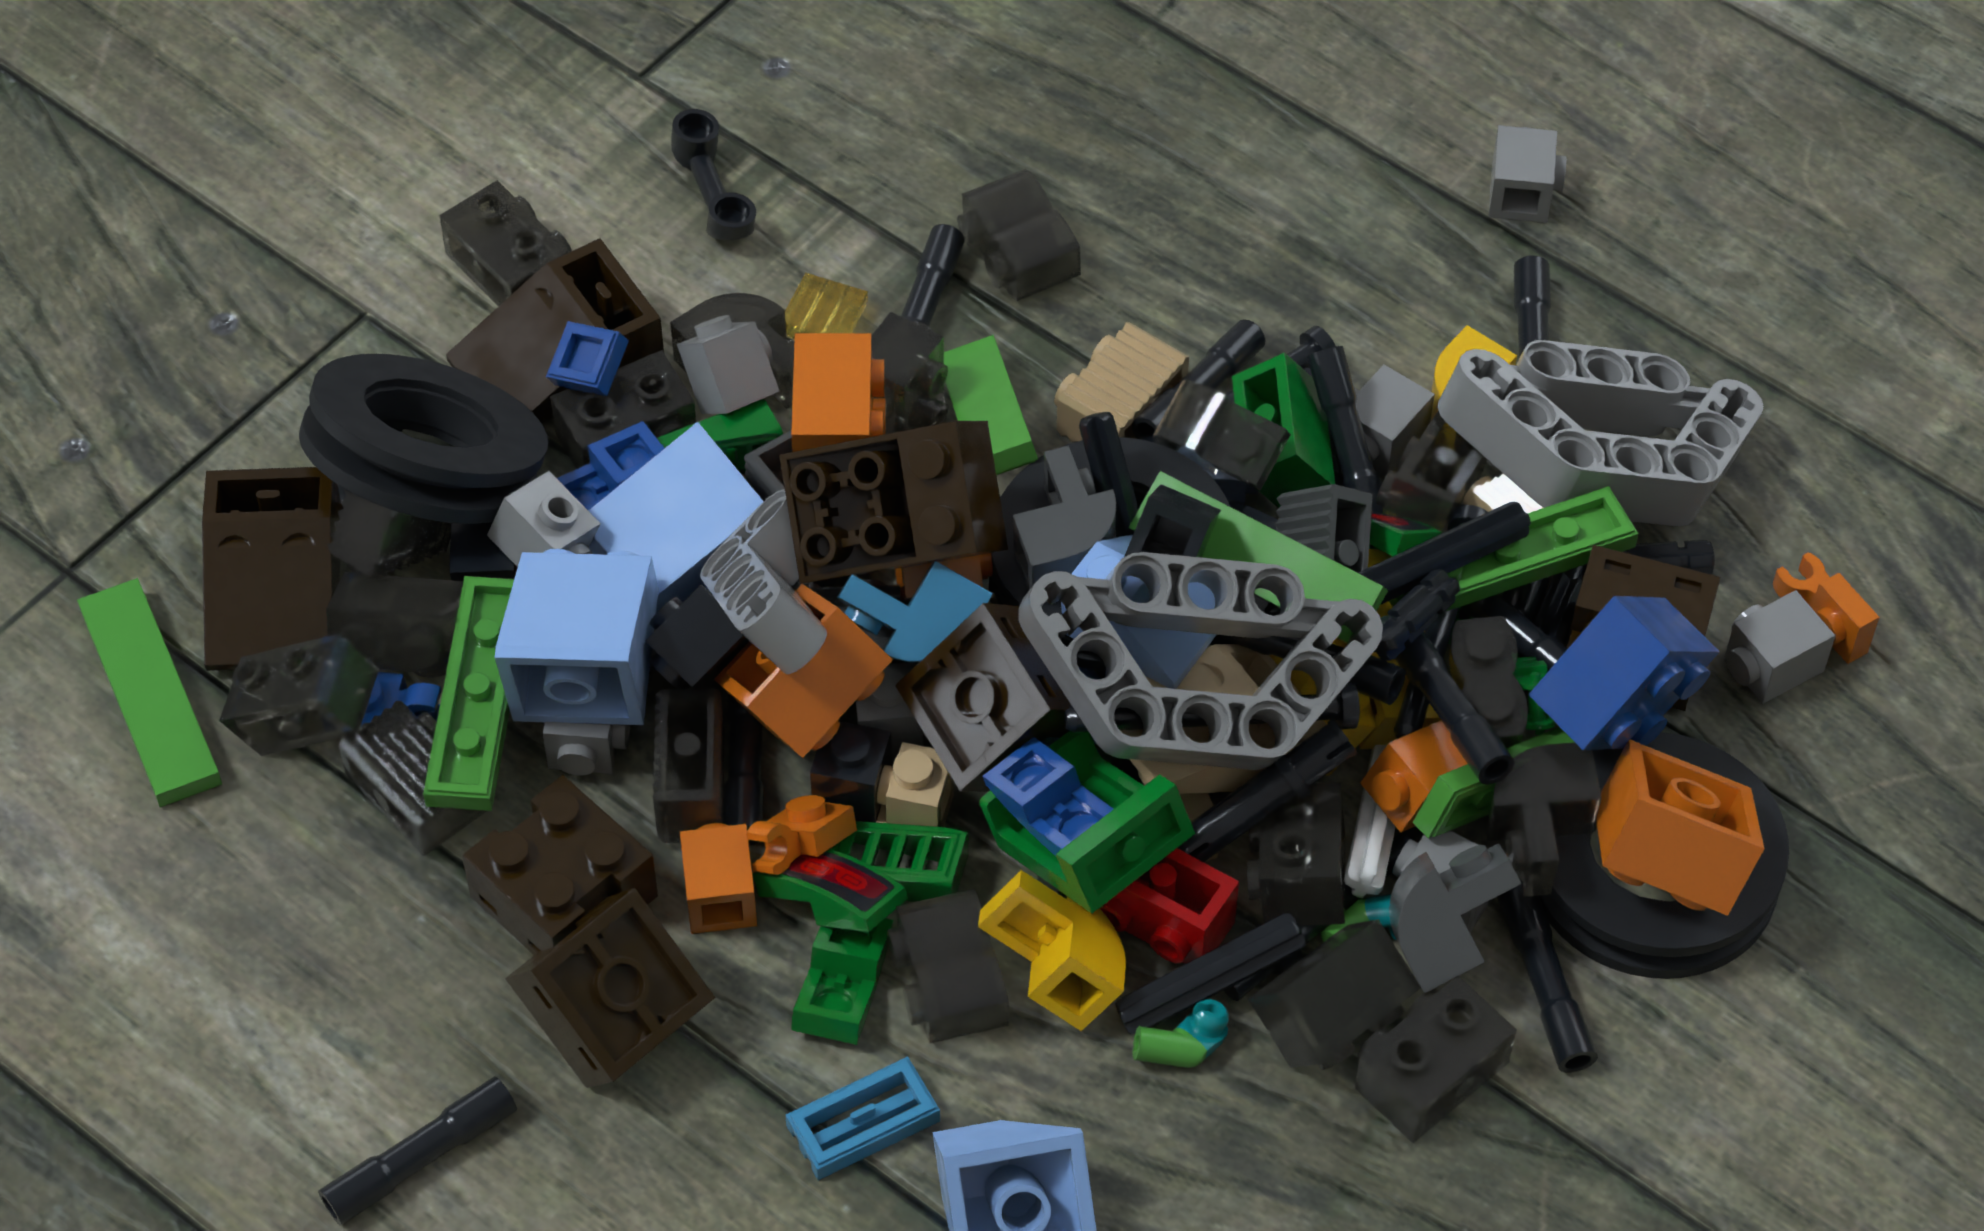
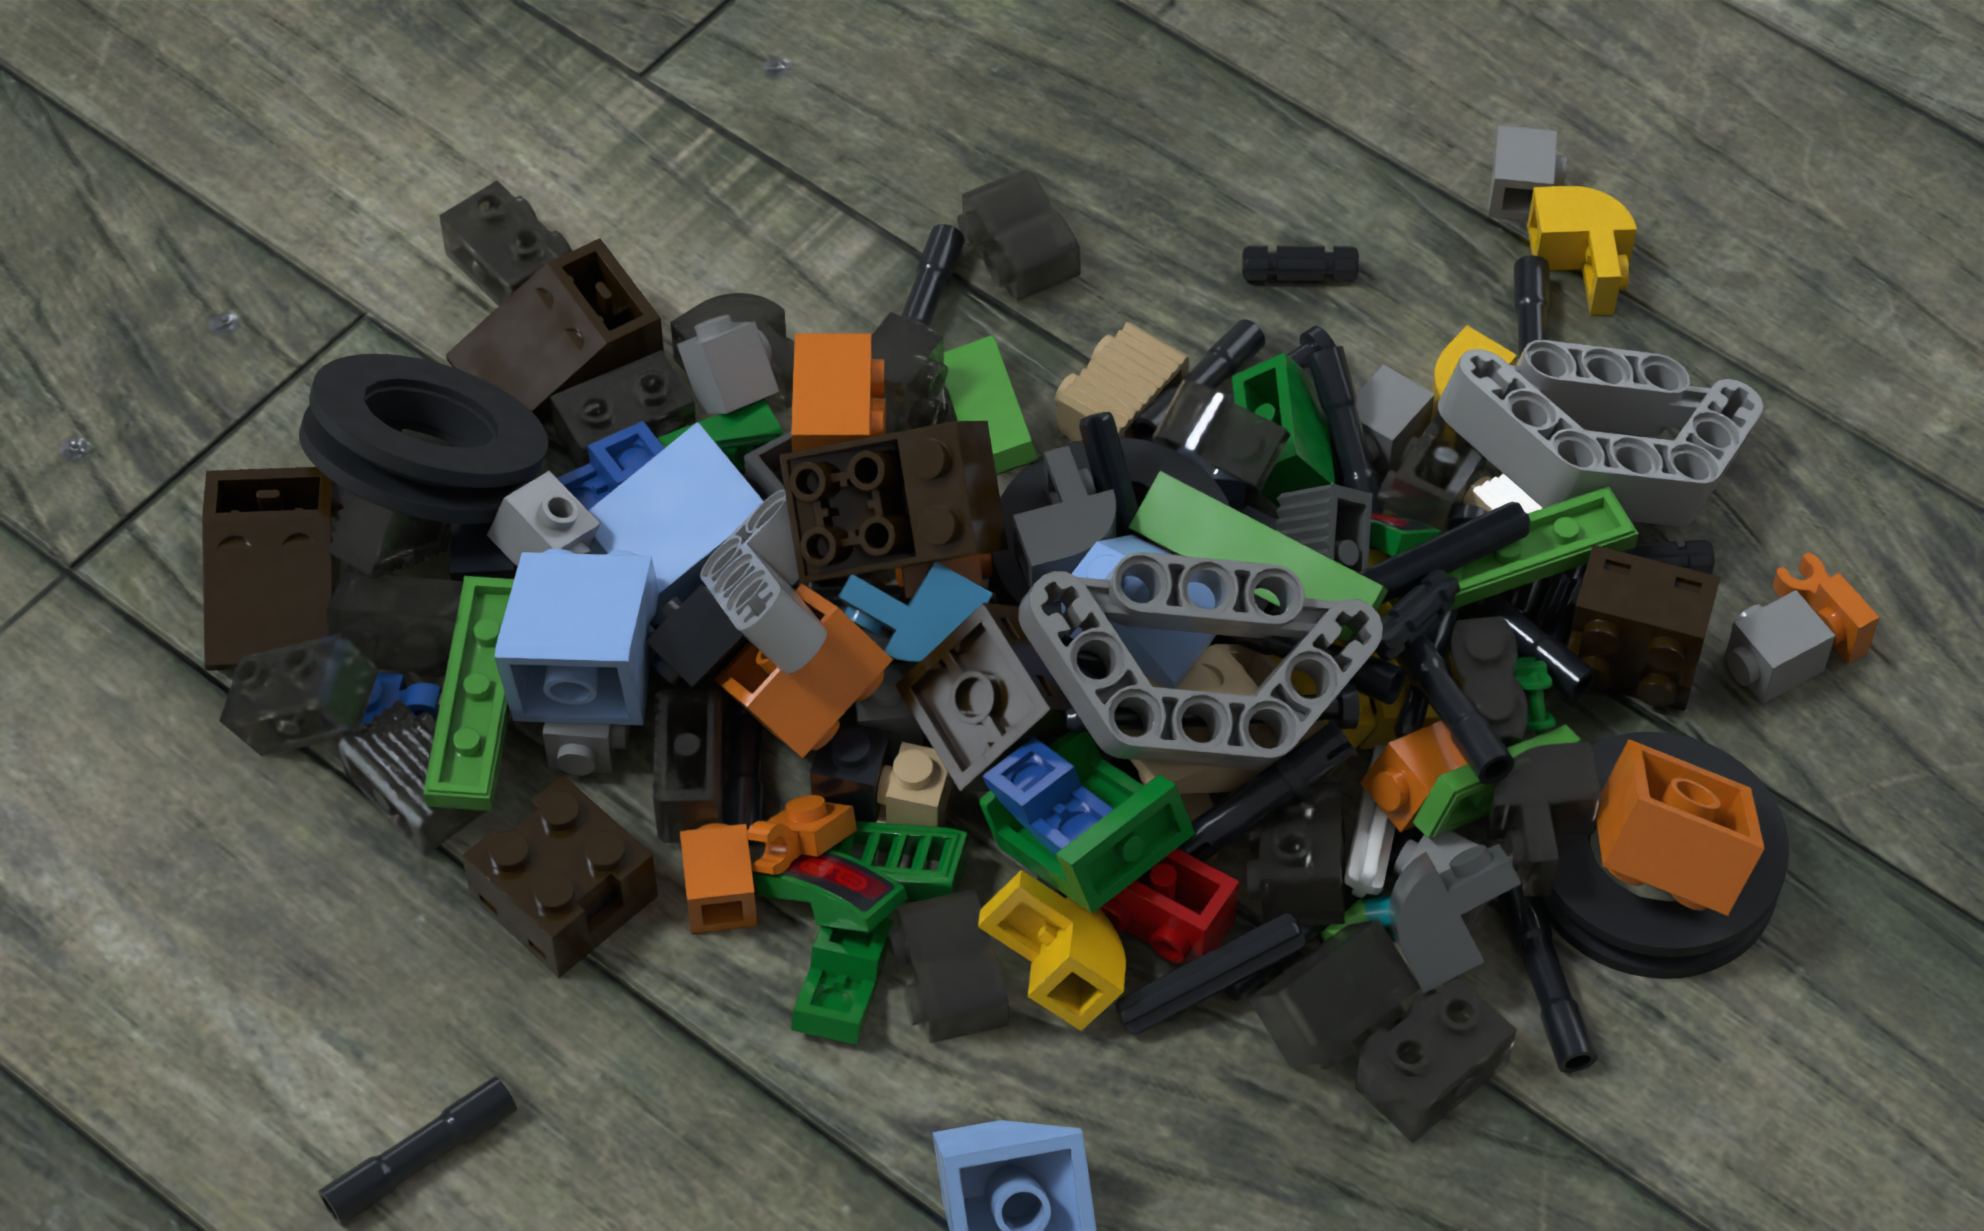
bright green tile [77,578,222,807] -> none
dark brown piece [505,888,716,1088] -> none
blue tile [546,321,629,397] -> none
black bar [671,109,756,241] -> none
clear yellow piece [779,272,868,339] -> none
dark azure tile [785,1056,940,1180] -> none
black brick [1124,484,1221,558] -> none
arm [1132,999,1229,1068] -> none
blue brick [1528,596,1720,750] -> none
none -> black axle [1242,245,1359,282]
none -> yellow brick [1527,186,1637,316]

